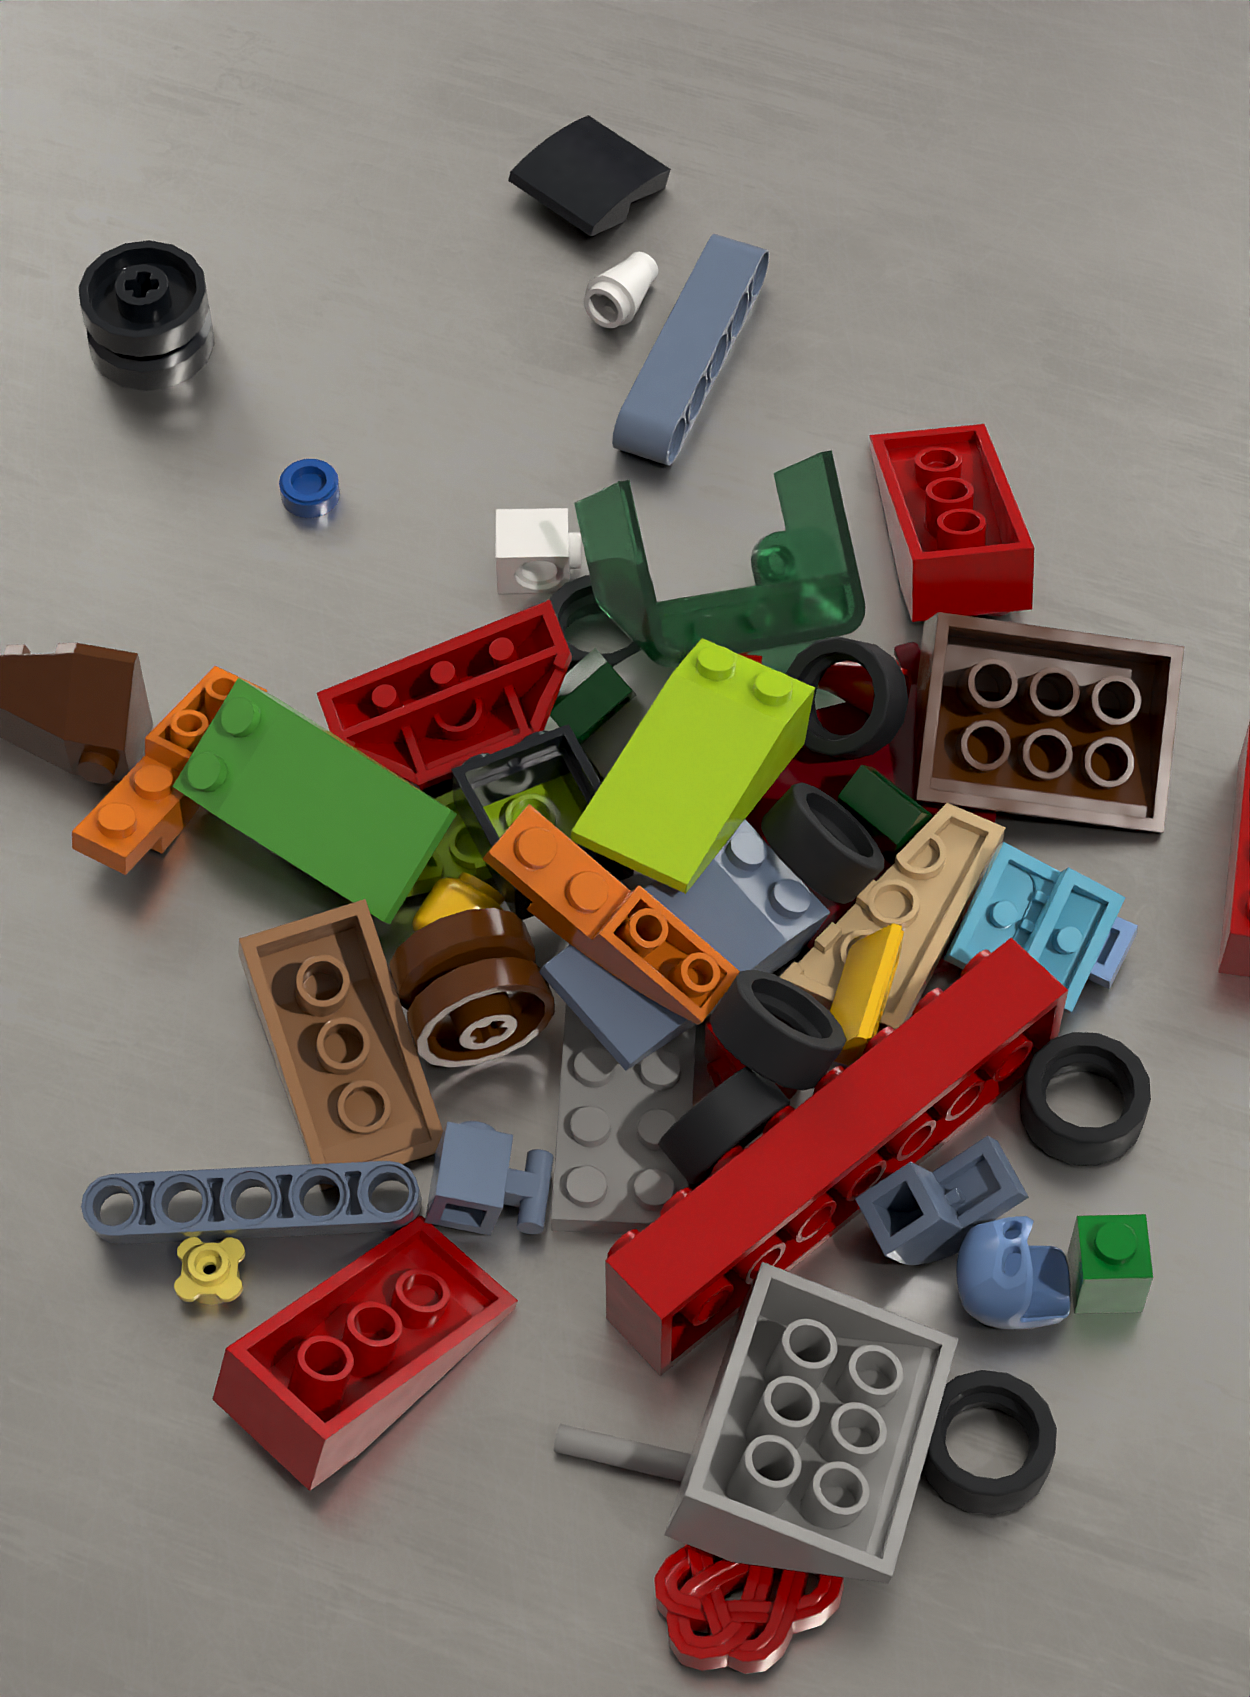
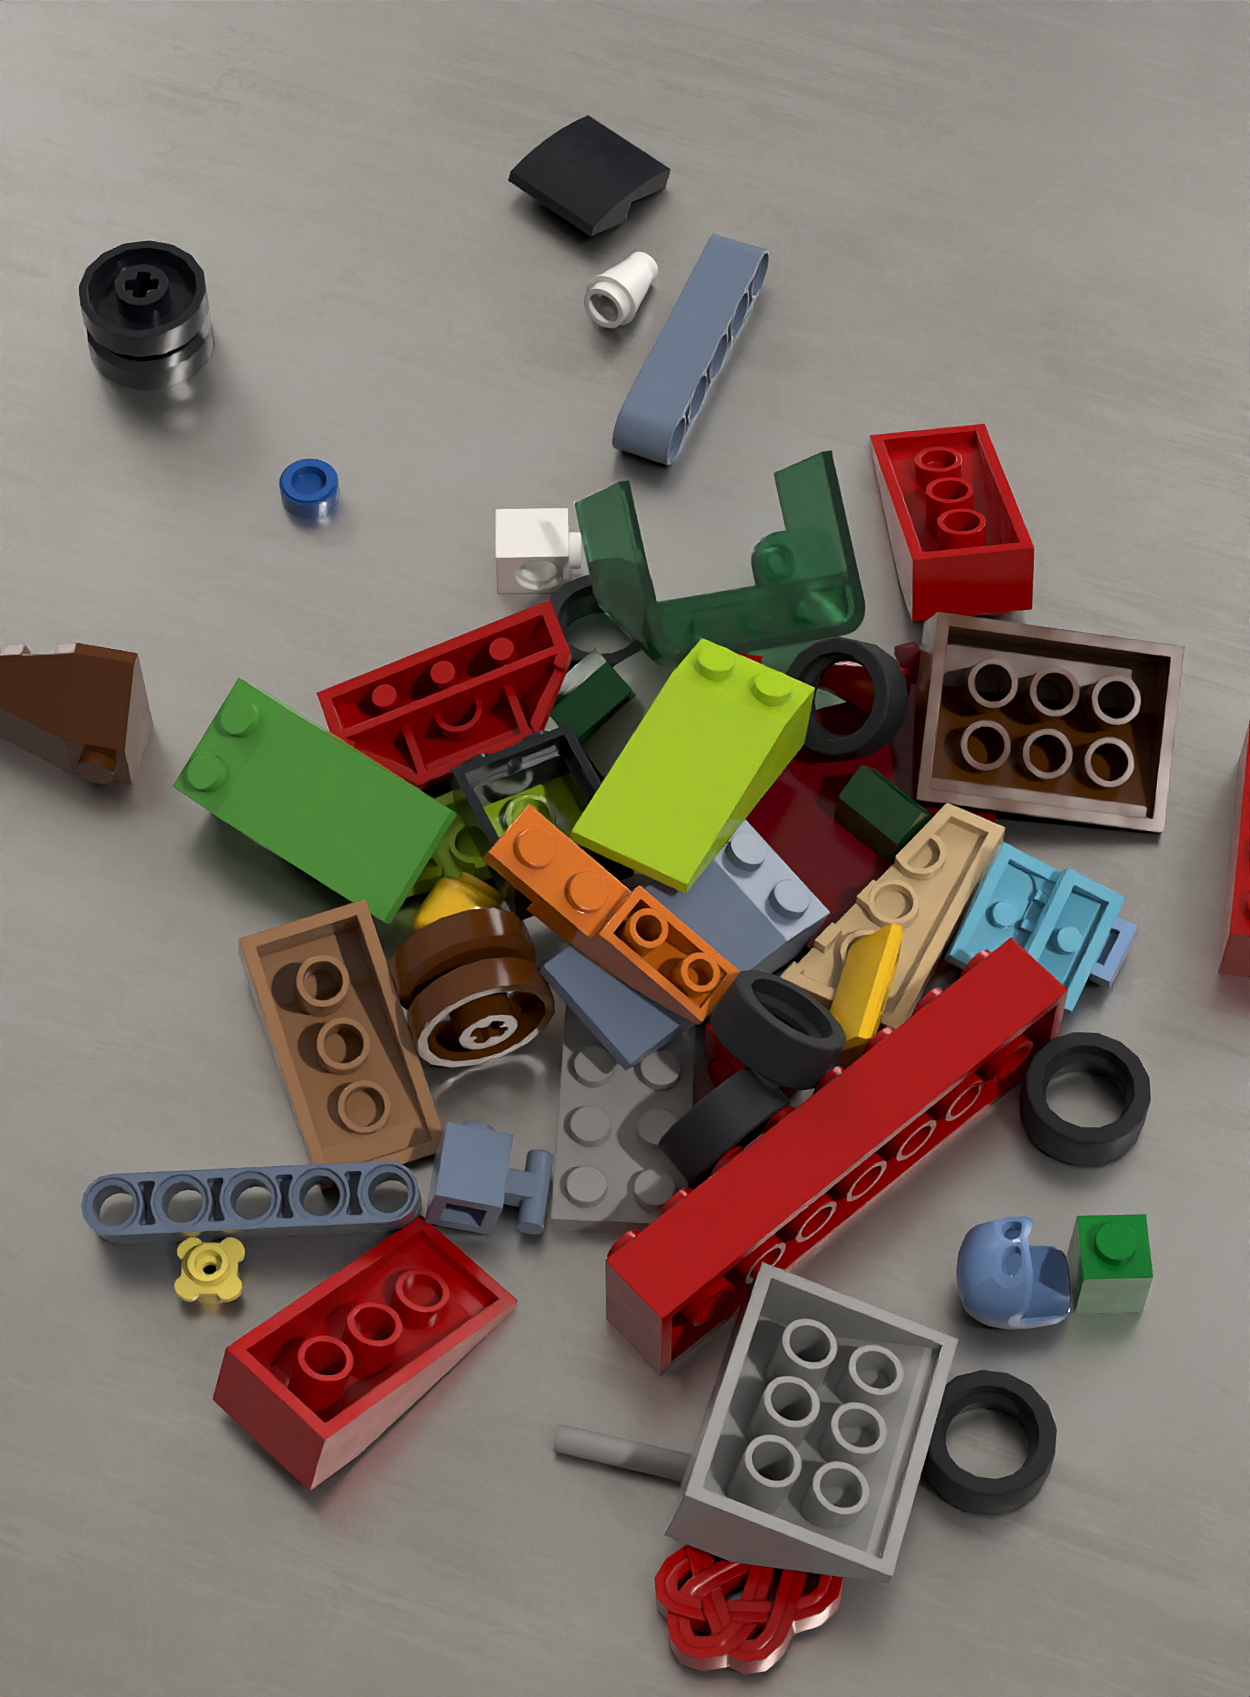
orange slope [72,666,267,875] -> none
black tyre [761,783,884,904] -> none
sand blue brick [855,1135,1029,1265] -> none

